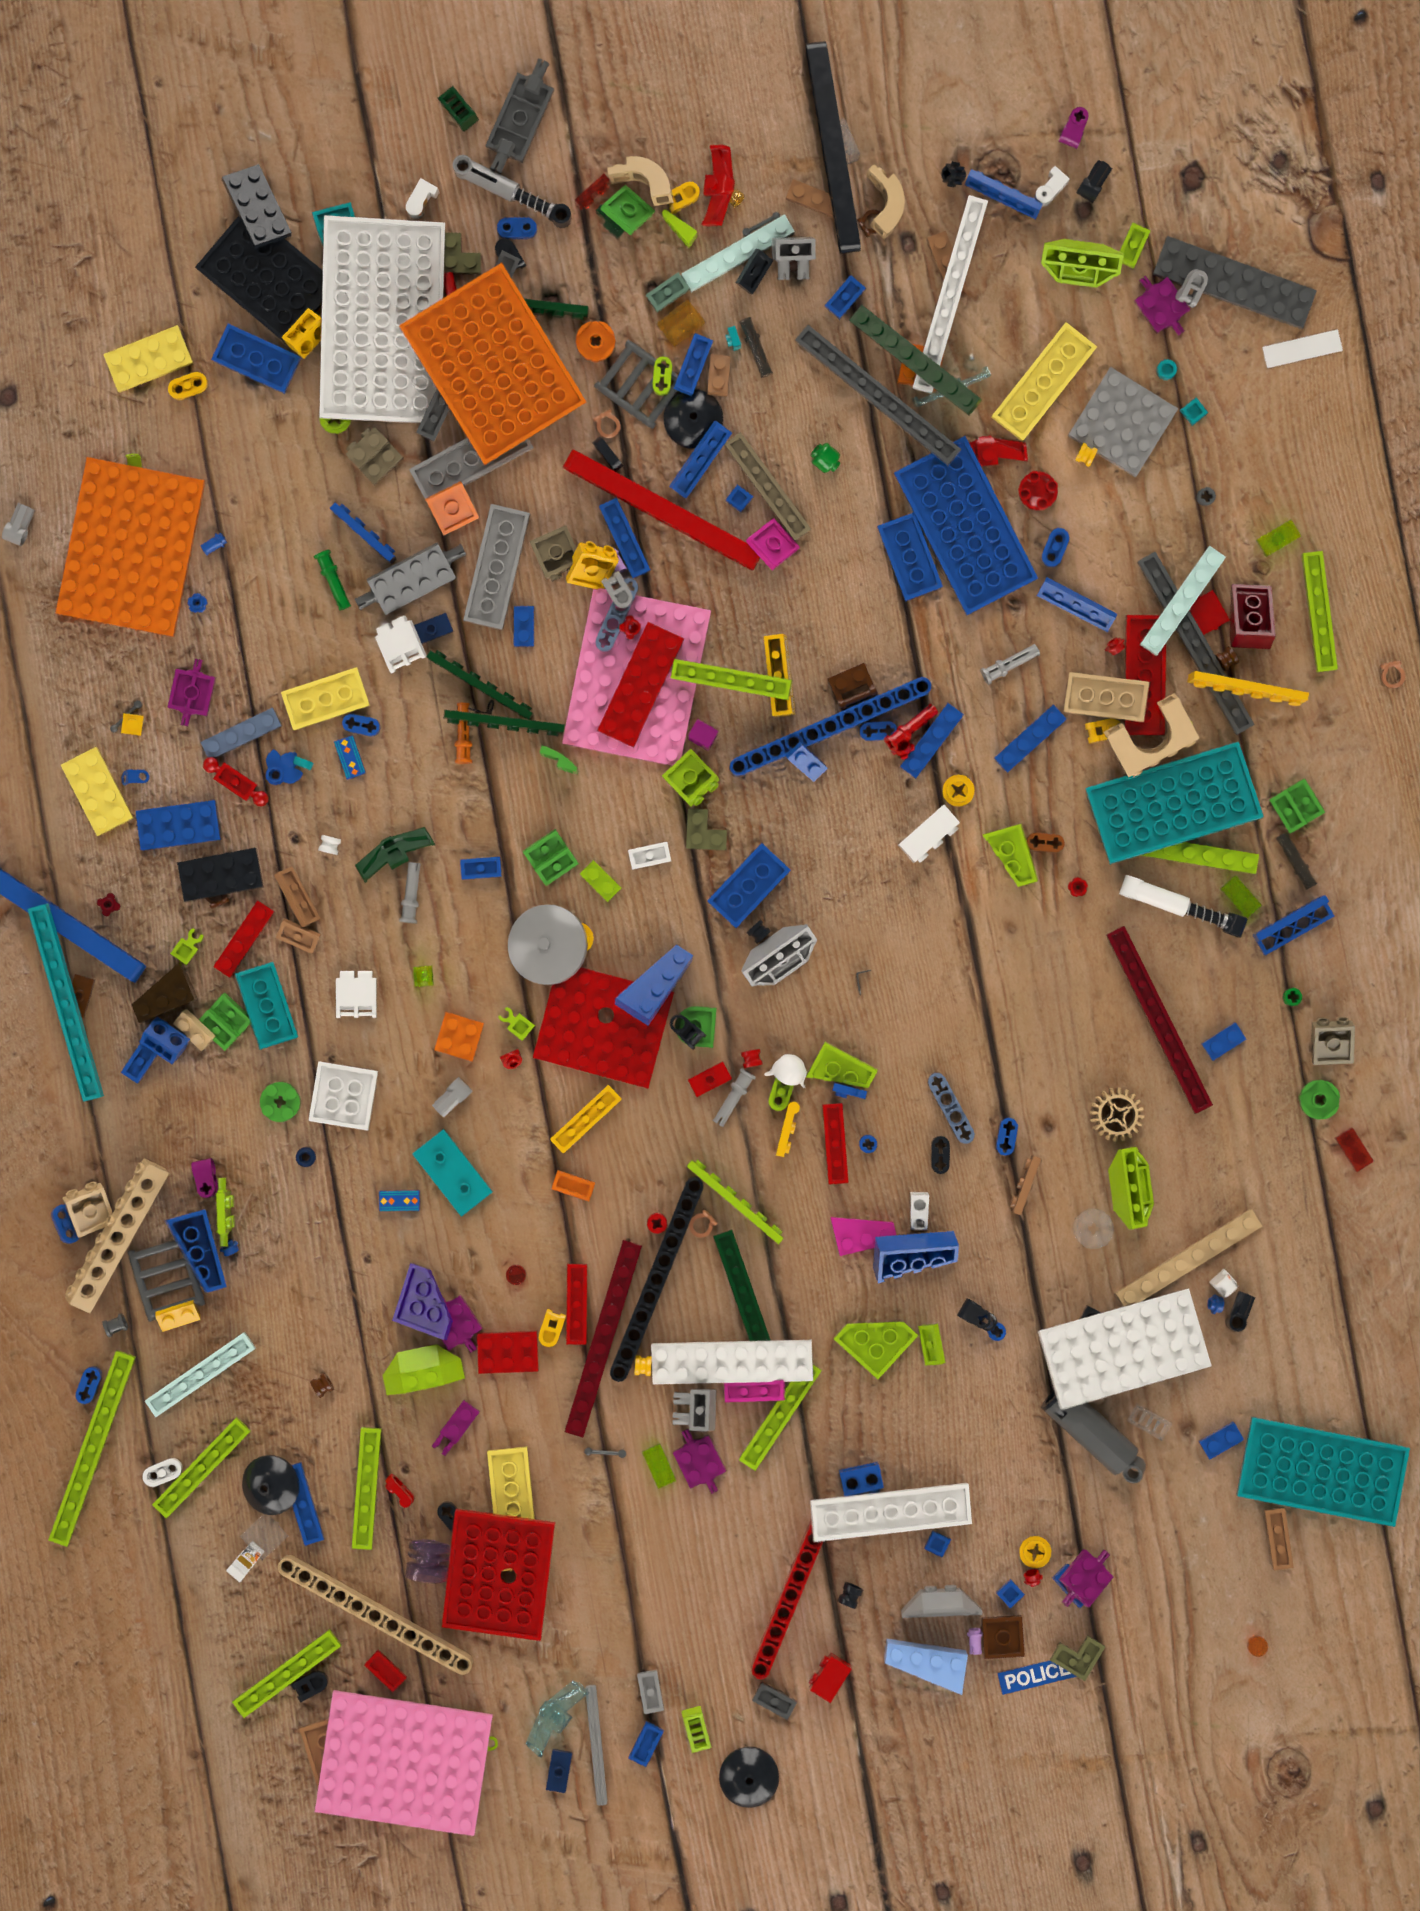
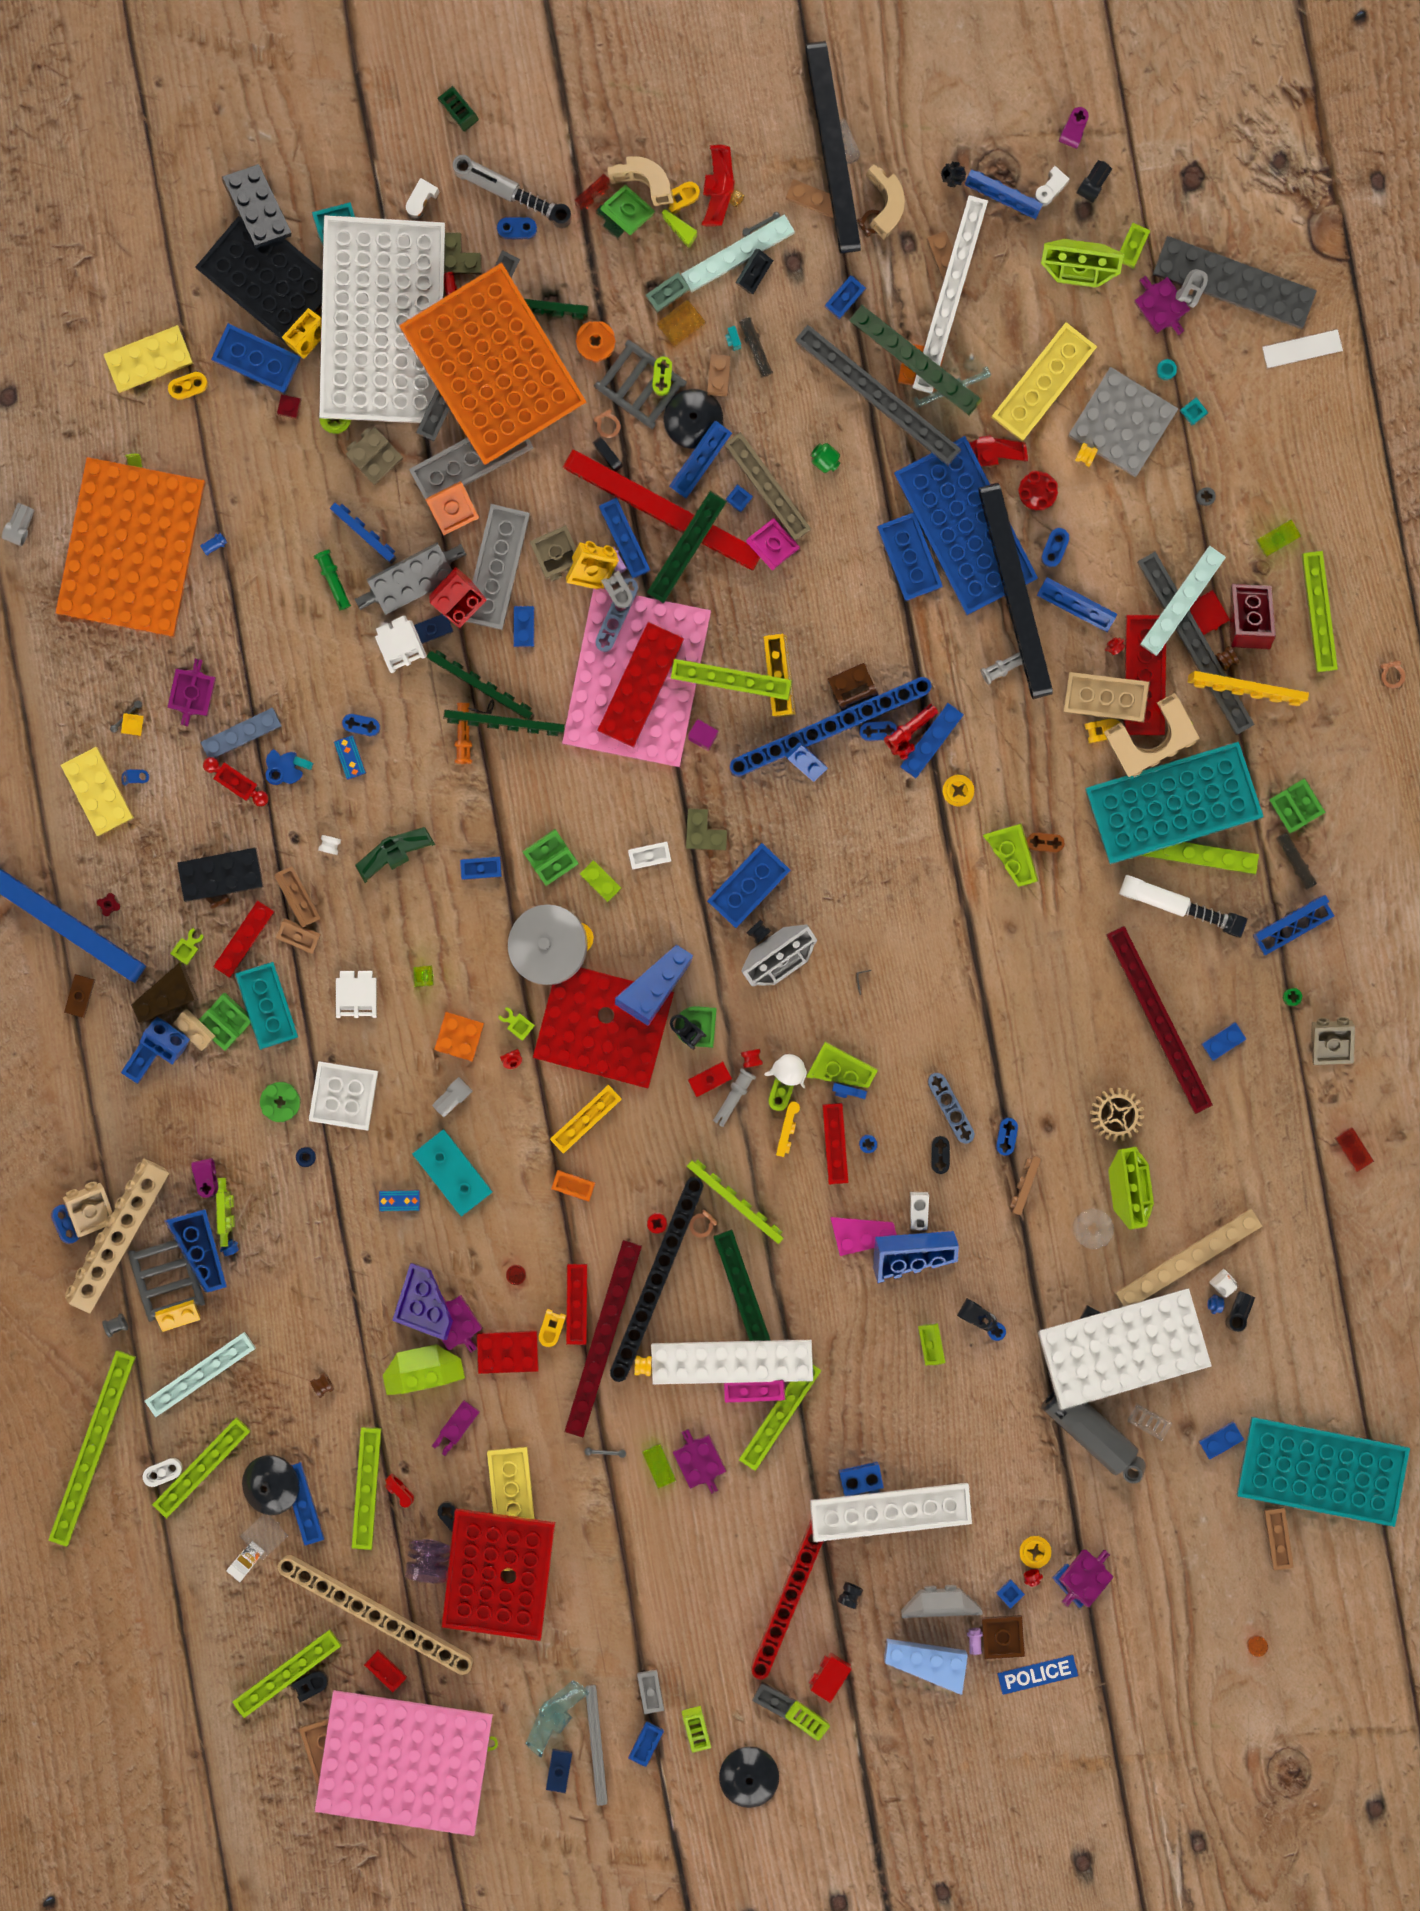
teal plate [27,903,104,1102] -> none
blue beam [75,1366,102,1404] -> none
blue plate [135,800,221,851] -> none
blue plate [187,593,207,613] -> none
light yellow plate [281,667,370,731] -> none
light grey pin [399,862,421,924] -> none
dark grey plate [485,58,554,174] -> none
black plate [495,238,526,269] -> none
bright green slope [540,745,579,775] -> none
red plate [619,615,641,639] -> none
lime plate [662,749,720,807] -> none
blue plate [673,333,713,396] -> none
light grey brick [673,1389,716,1431] -> none
light grey brick [772,237,816,280] -> none
lime plate [833,1321,919,1380] -> none
white brick [898,805,960,863] -> none
blue tile [924,1530,951,1557] -> none
blue plate [994,704,1067,773] -> none
olive plate [1050,1635,1105,1681] -> none
red plate [1068,877,1088,897] -> none
clear neon green plate [1220,875,1262,918] -> none
bright green plate [1298,1080,1340,1120] -> none
none -> dark red plate [277,394,301,419]
none -> red slope [429,567,487,628]
none -> dark green plate [647,490,727,603]
none -> lime slope [785,1700,830,1741]
none -> black beam [978,483,1053,699]

